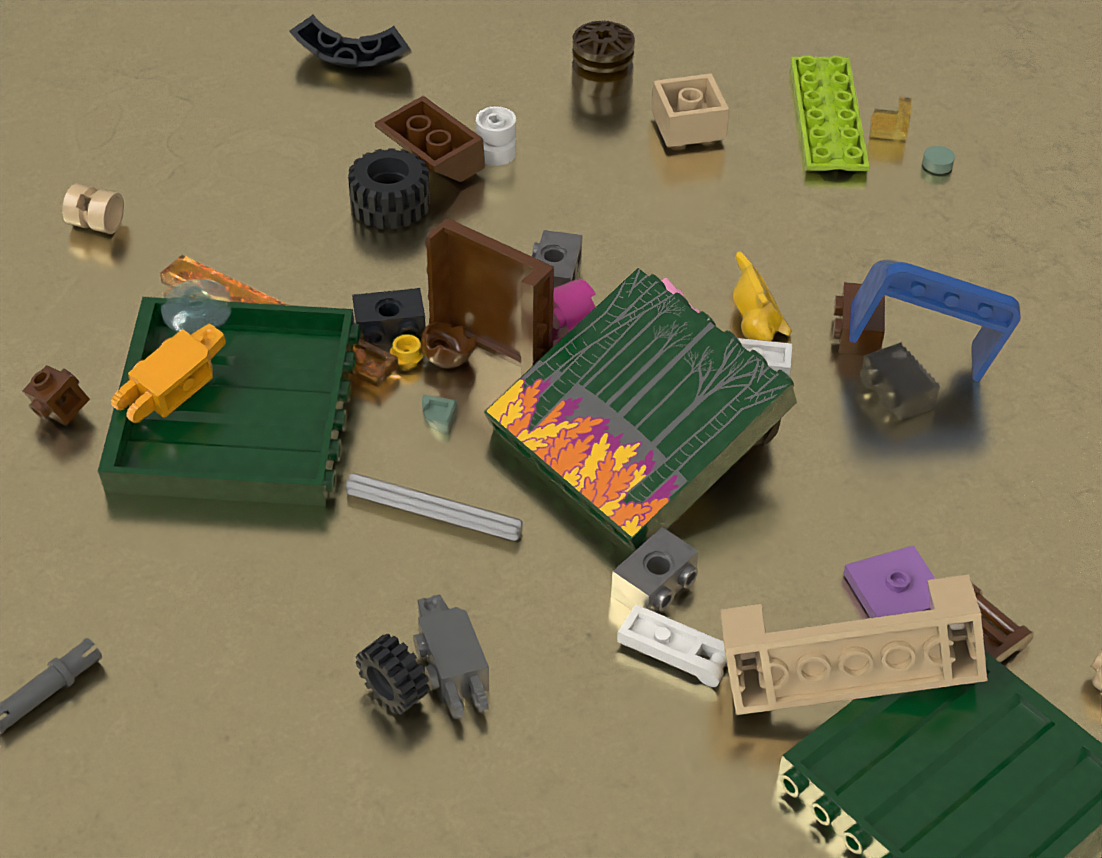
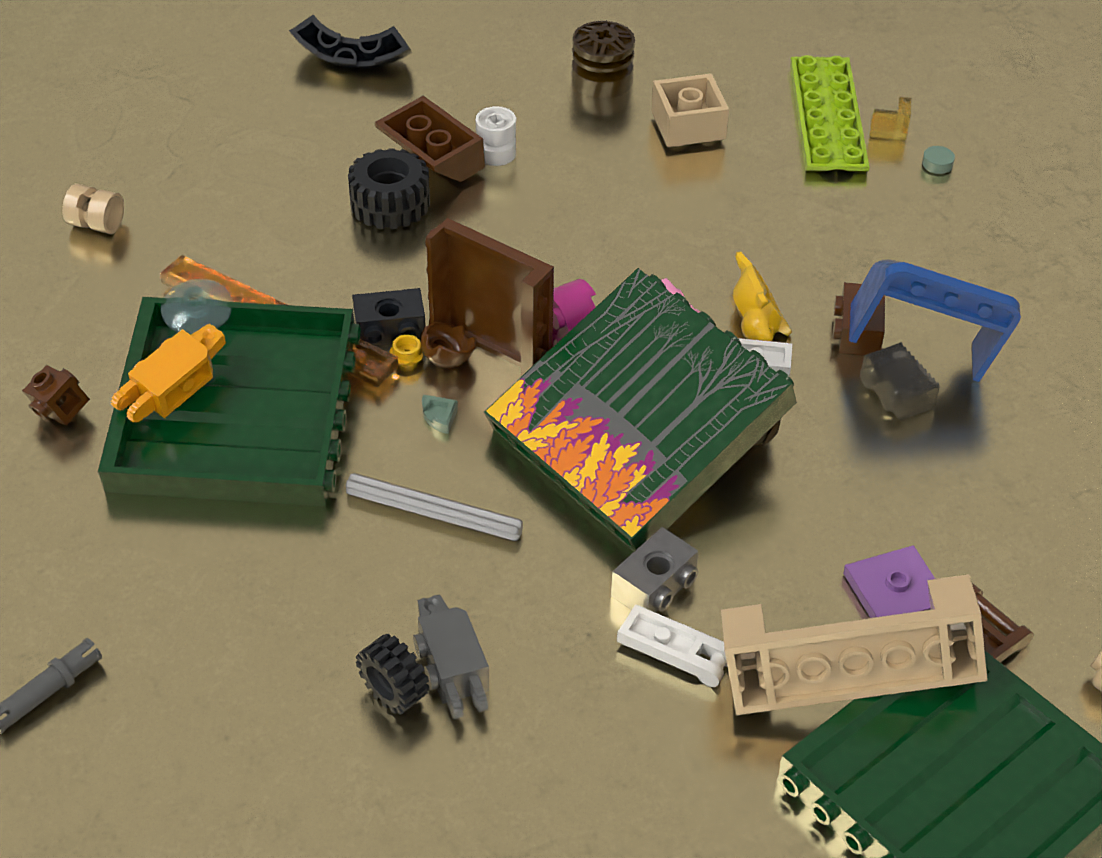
flat silver brick [532,230,583,288] -> none

